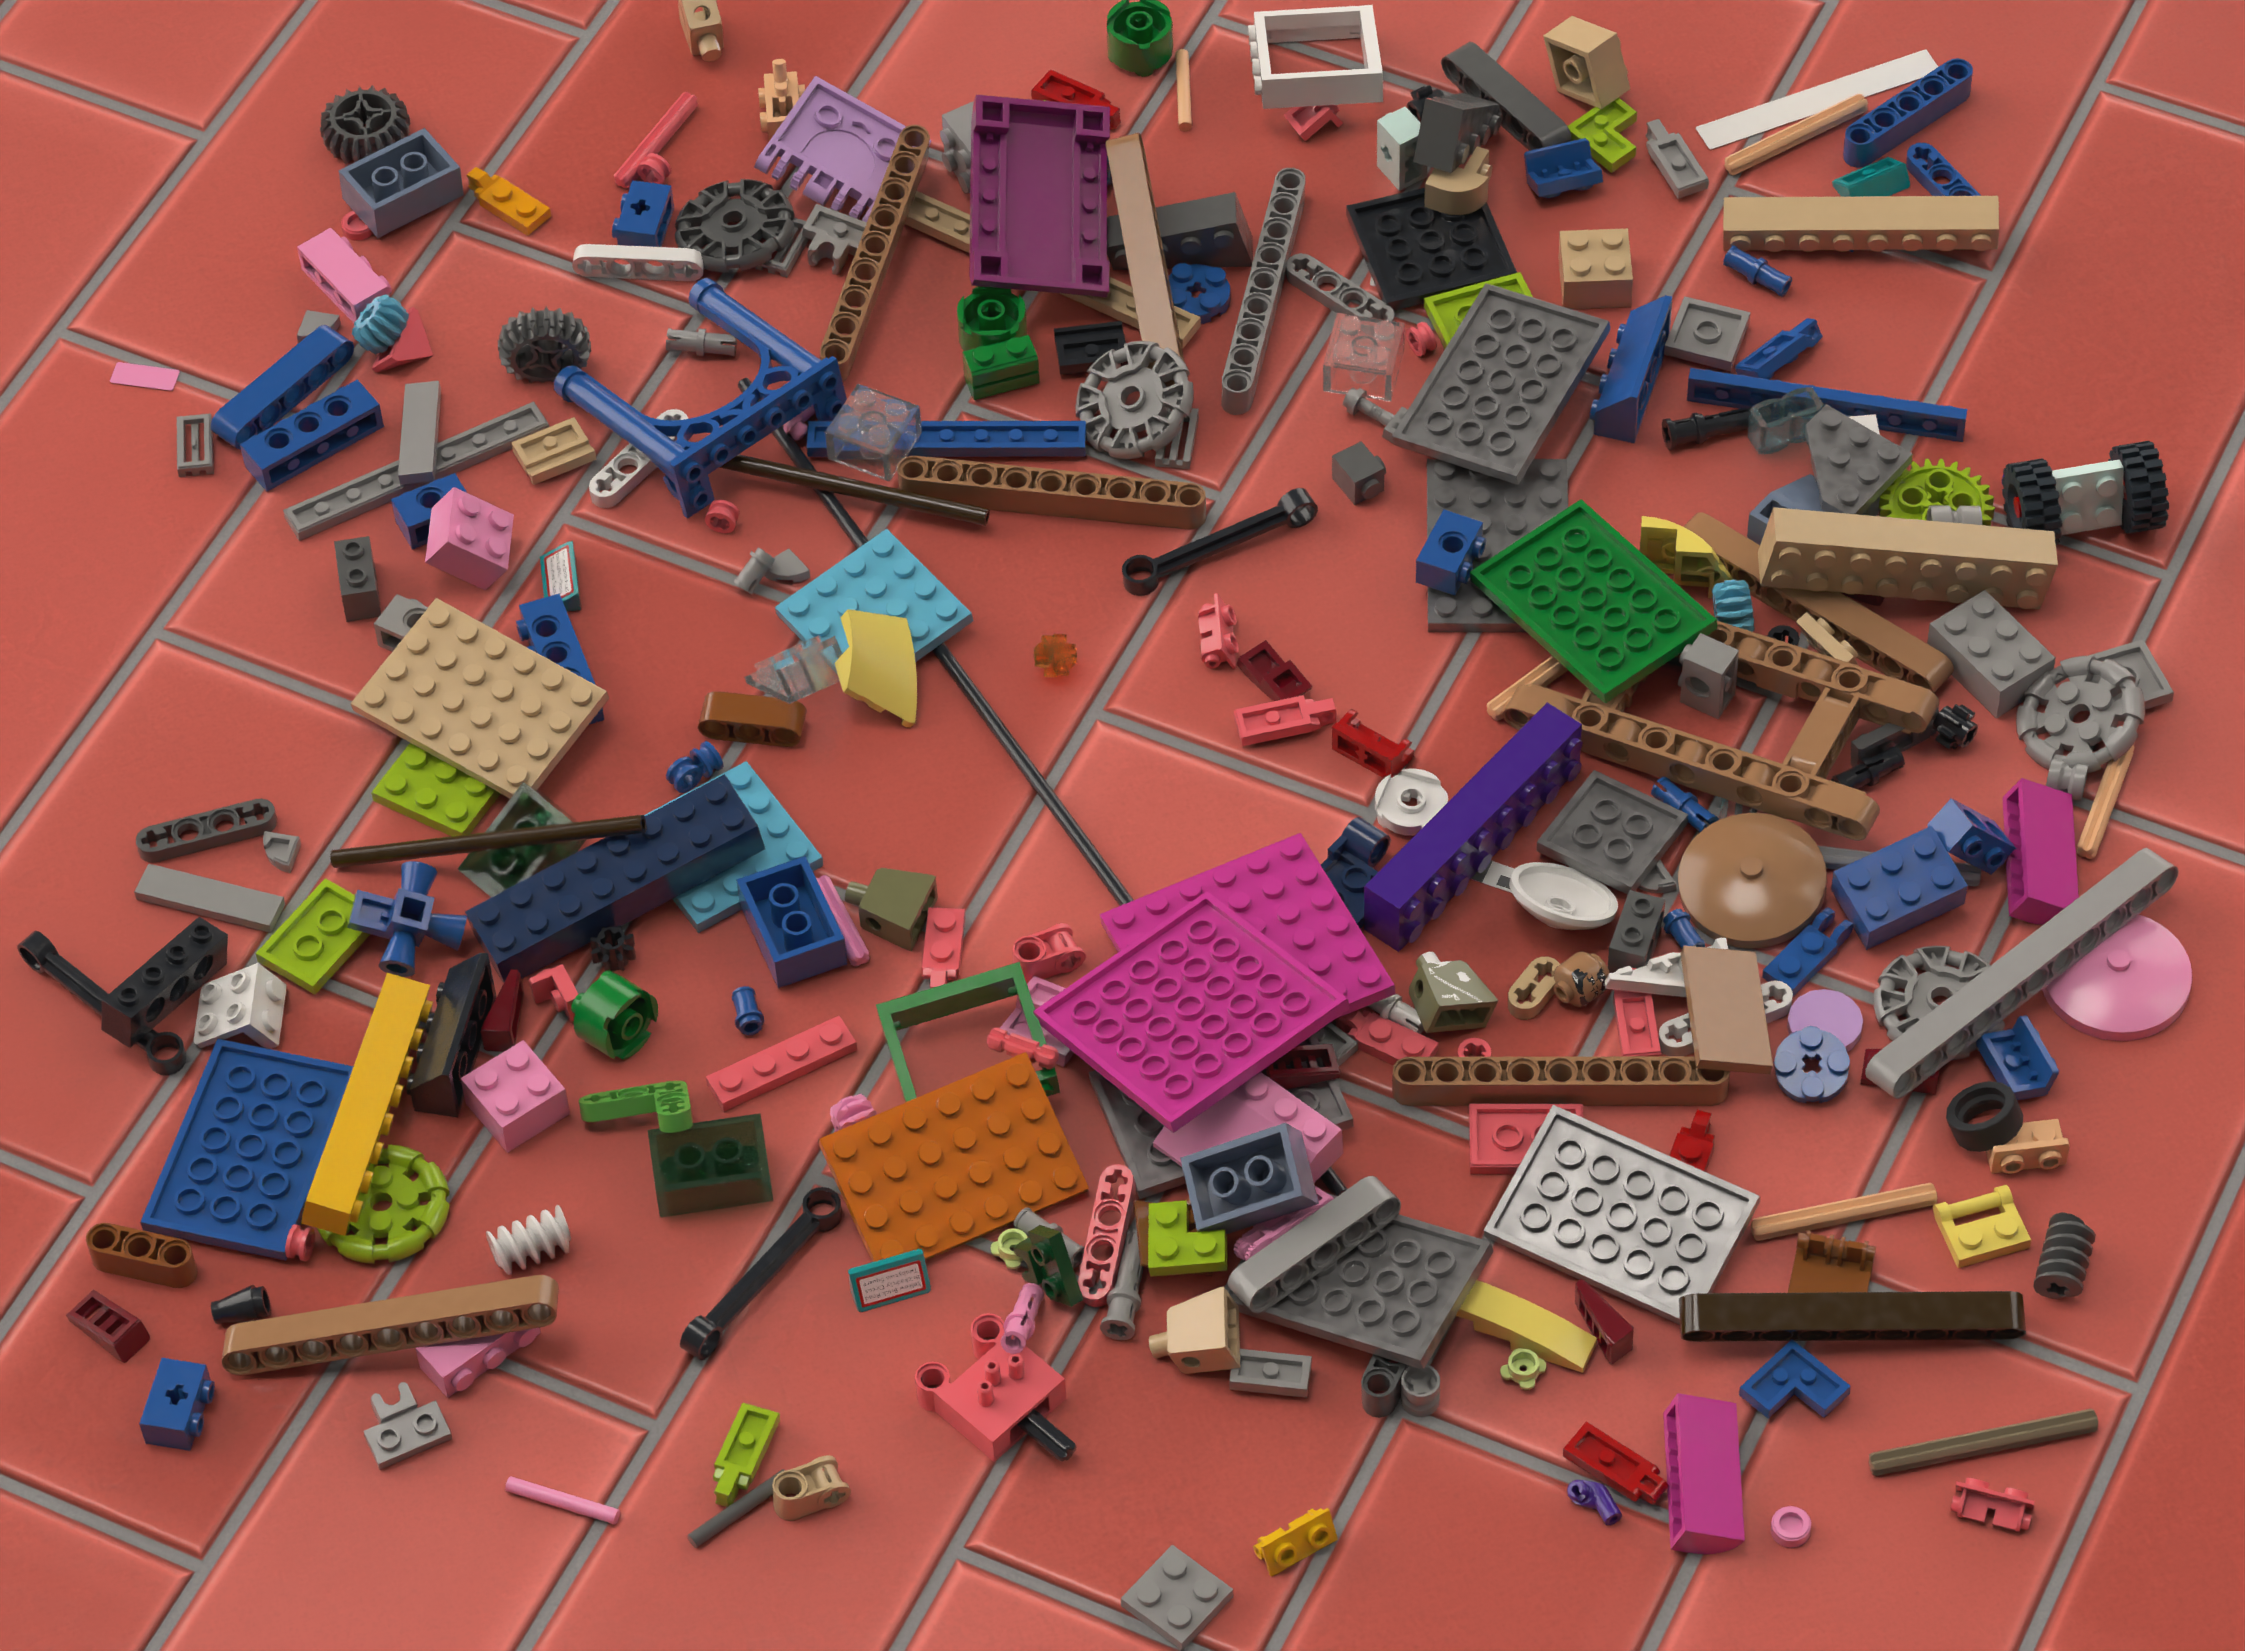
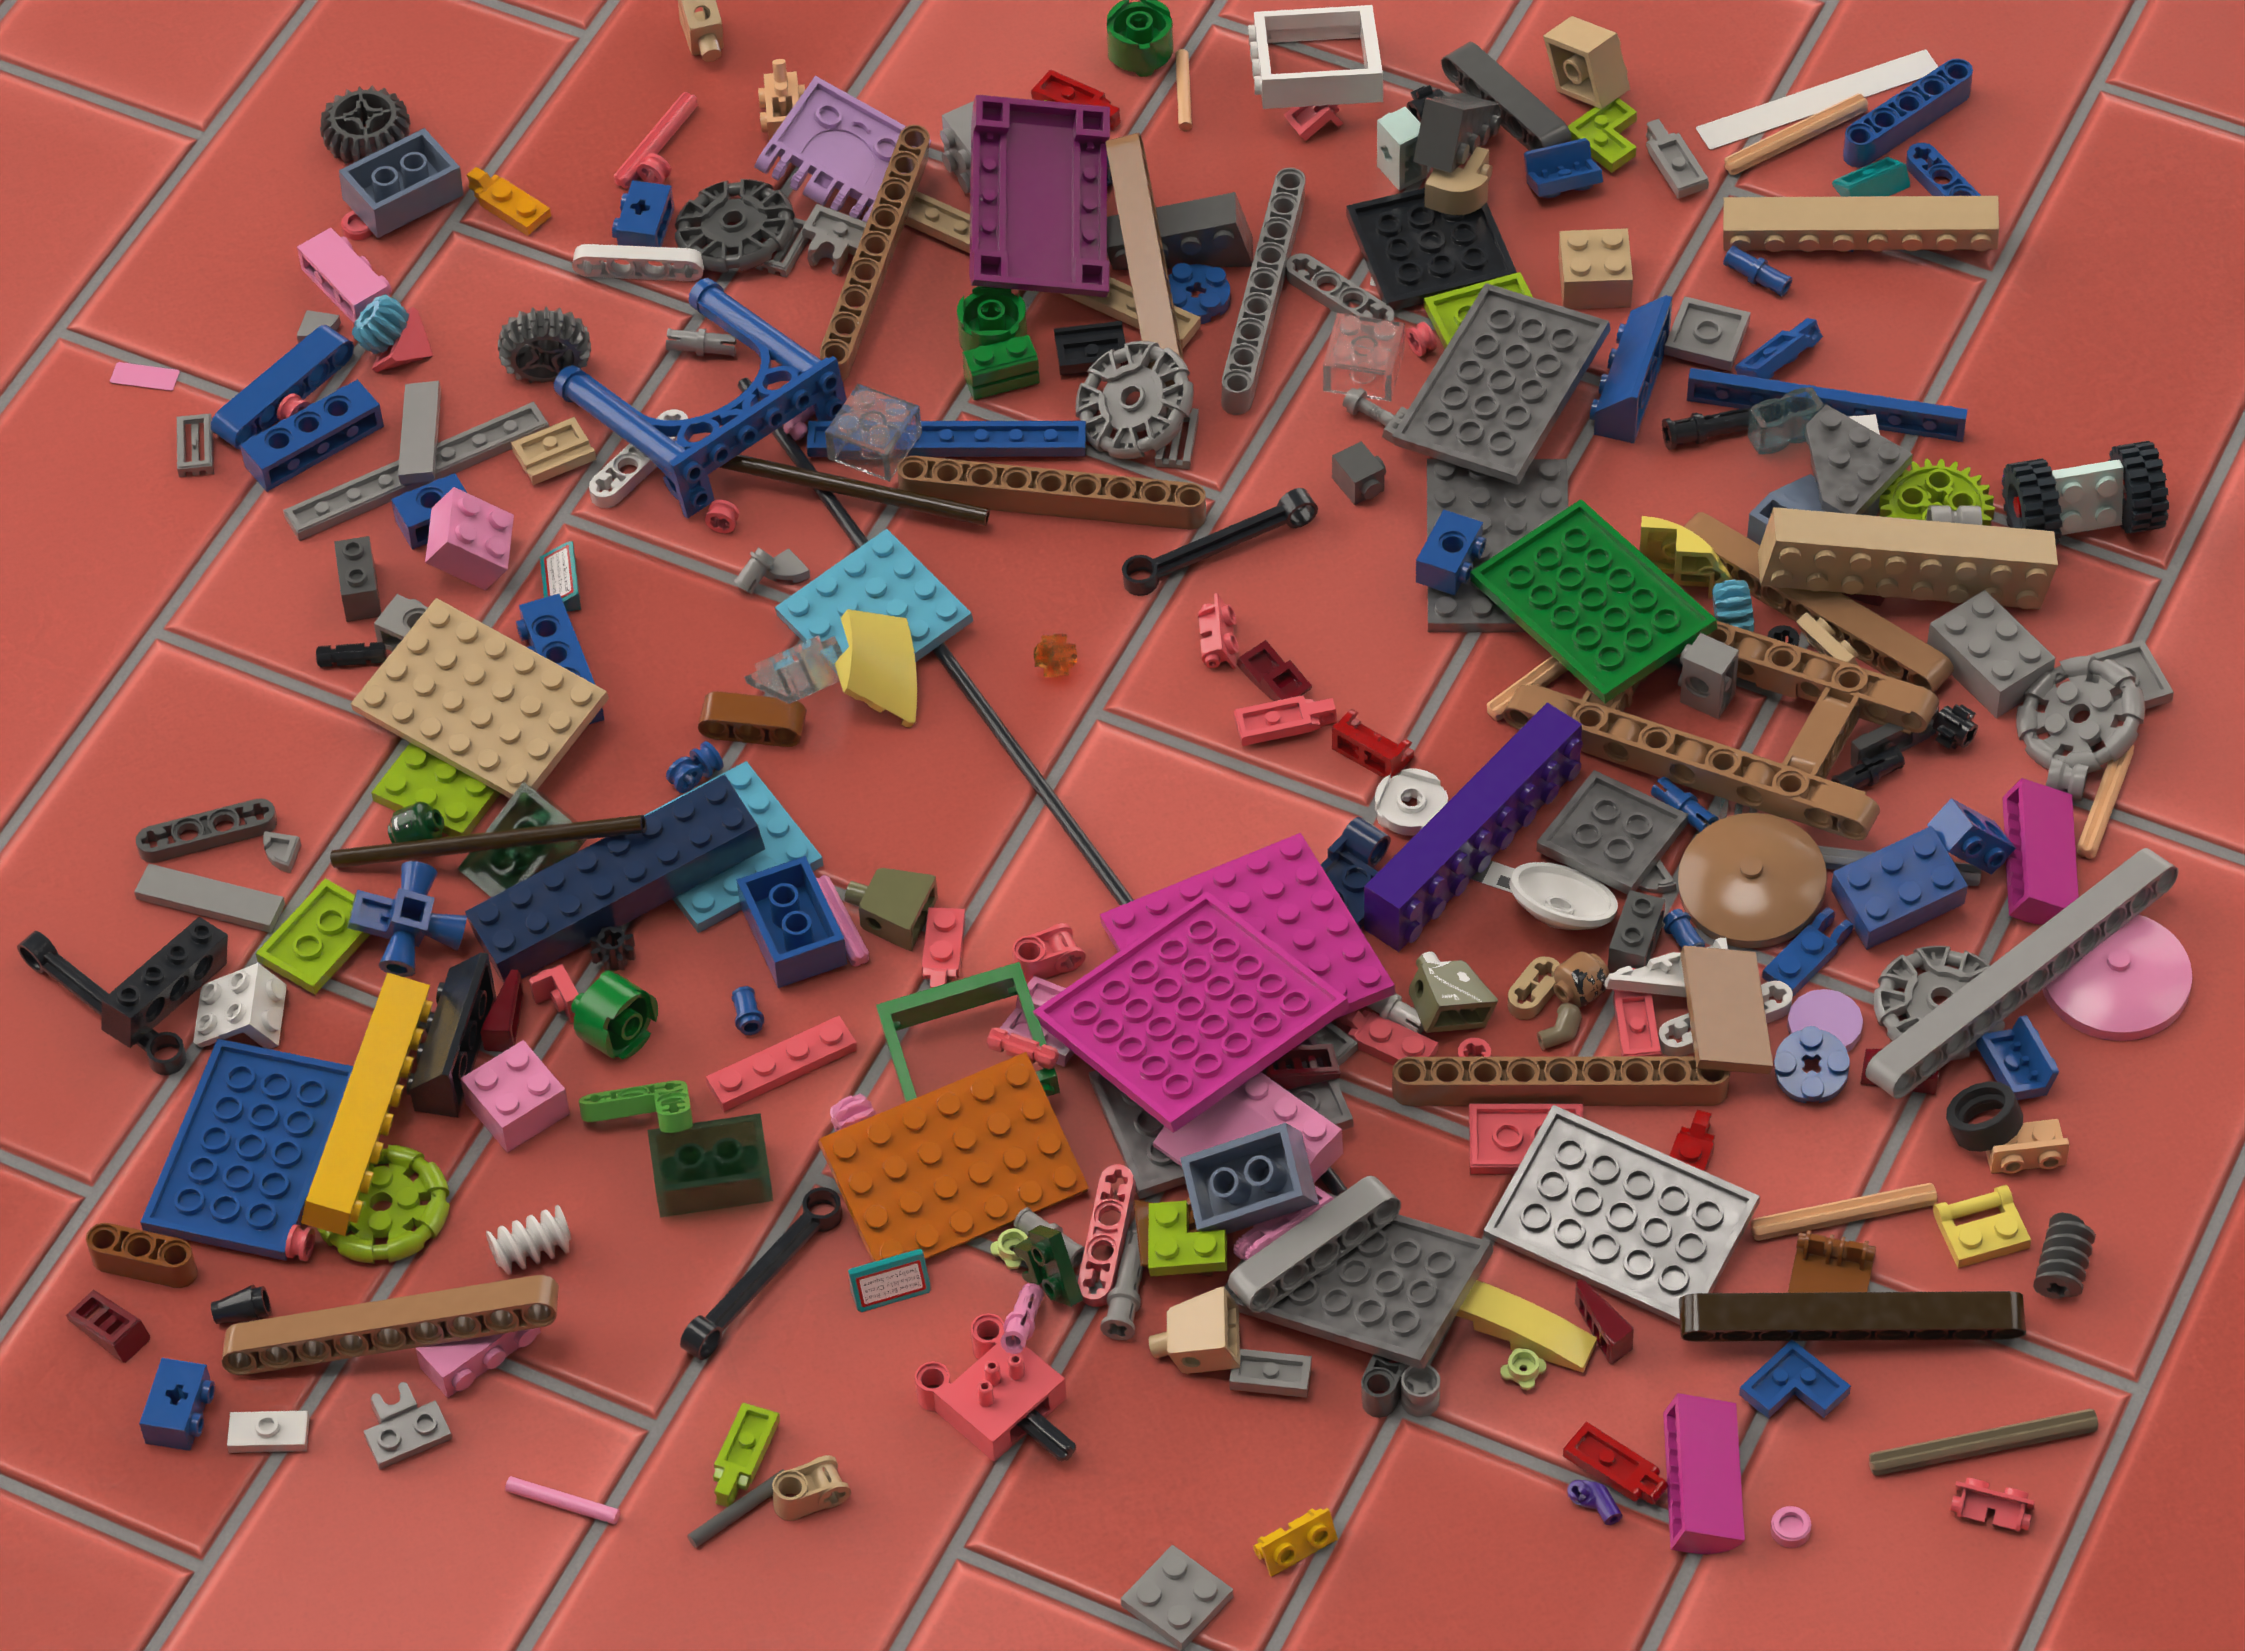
none -> white plate [227,1411,310,1453]
none -> coral bush [277,393,310,420]
none -> black axle [316,642,387,667]
none -> dark green head [388,801,444,843]
none -> dark tan arm [1537,1003,1582,1050]

